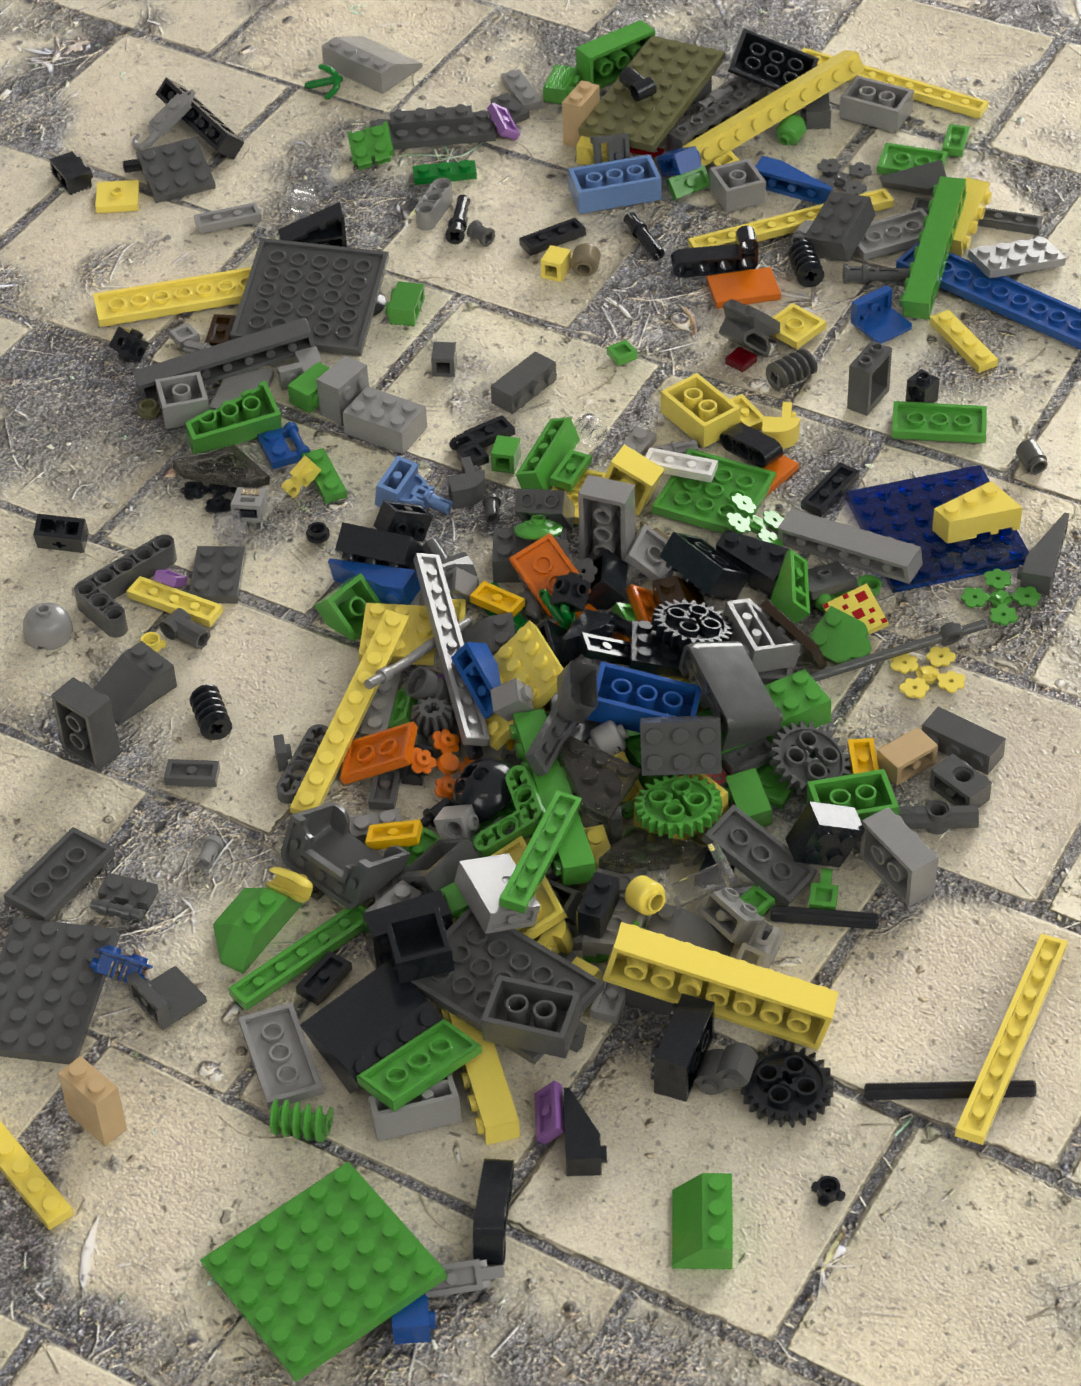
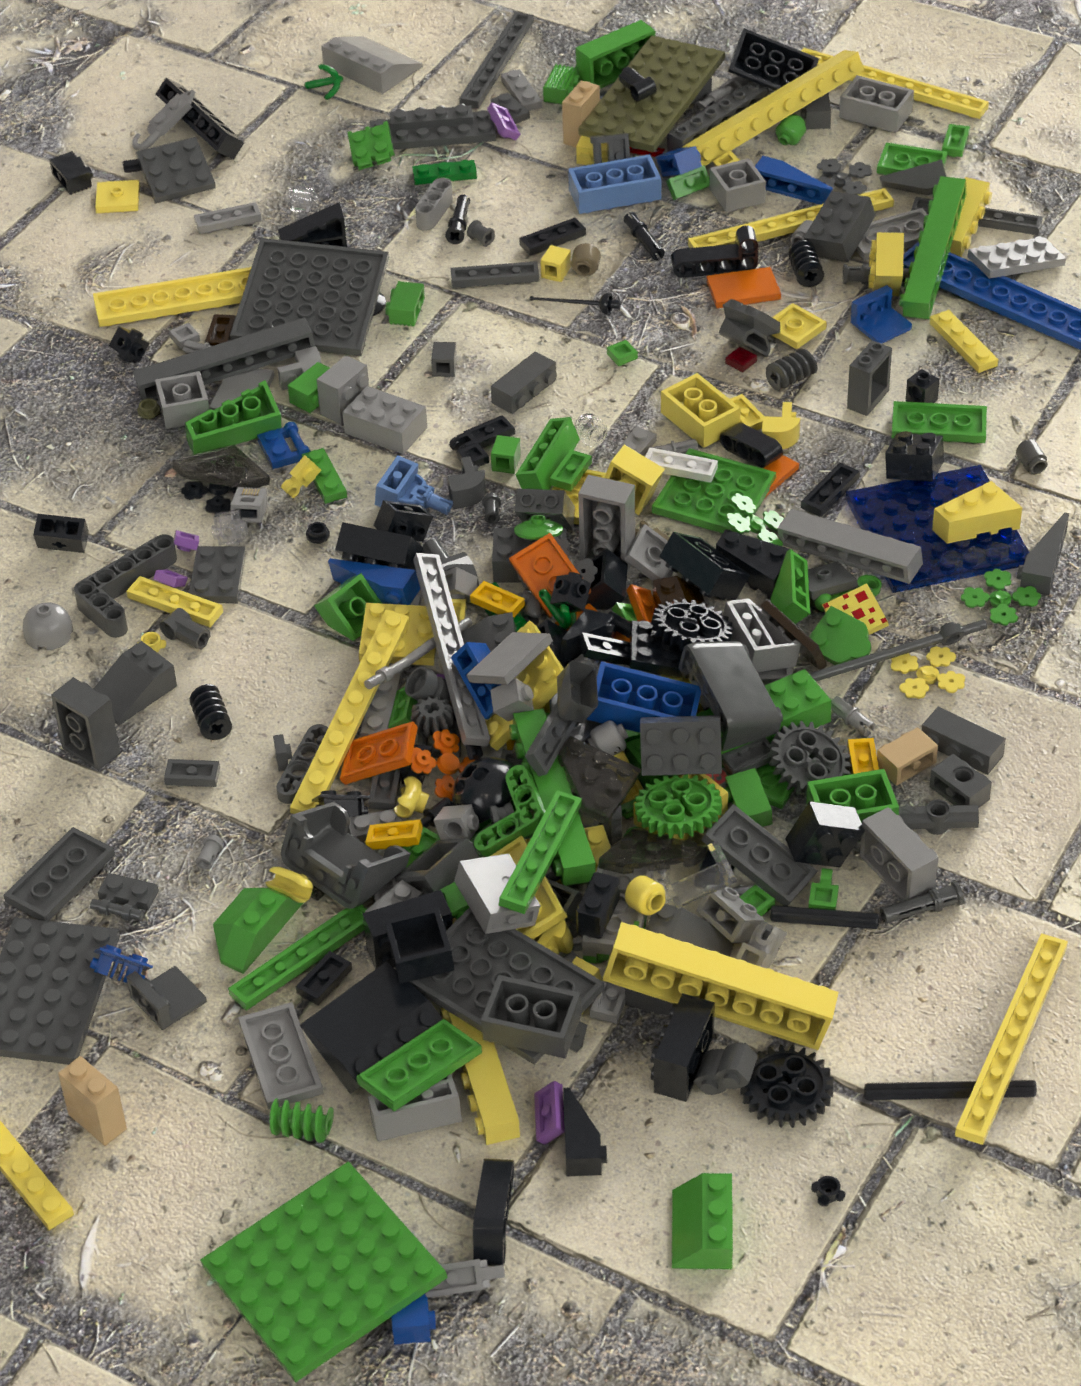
none -> medium lavender plate [174,530,199,552]
none -> black hinge [312,790,370,817]
none -> light yellow piece [394,776,429,818]
none -> dark grey plate [450,261,539,288]
none -> dark grey plate [459,12,534,108]
none -> light grey tile [467,632,553,685]
none -> dark grey wheel [489,803,516,830]
none -> black sword [529,293,621,315]
none -> light grey axle [831,696,876,737]
none -> light yellow brick [868,232,904,296]
none -> dark grey pin [880,881,964,924]
none -> black brick [885,431,944,482]

